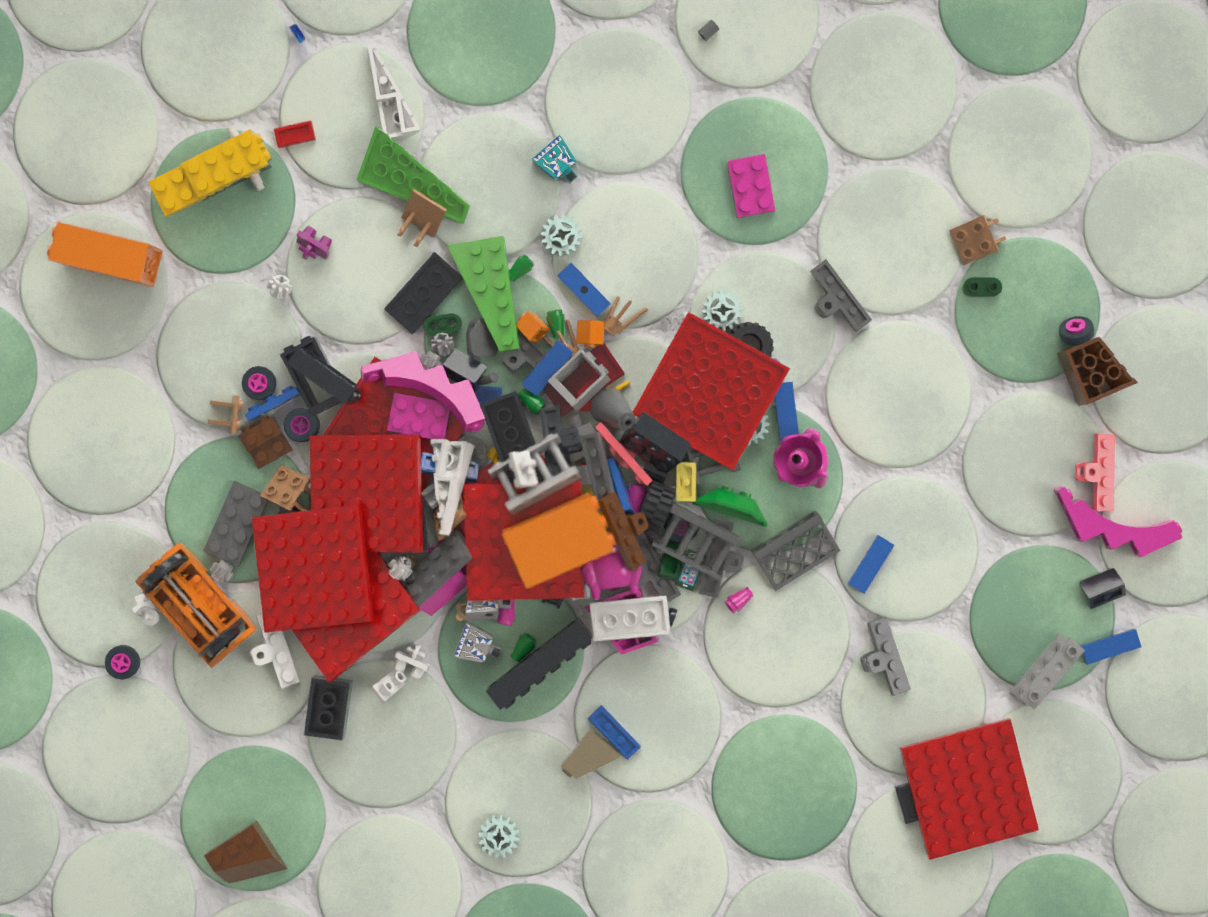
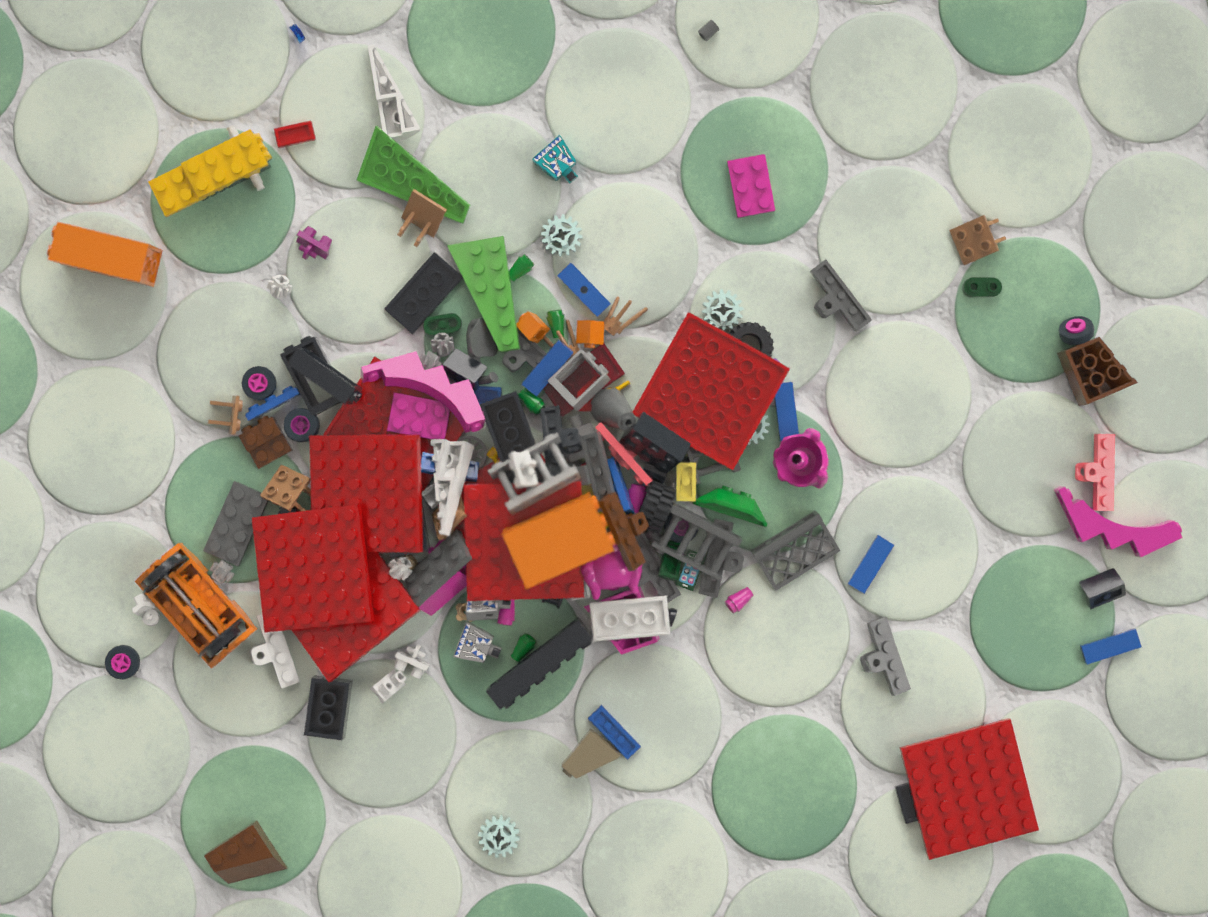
light grey fence [1010,633,1085,710] -> none

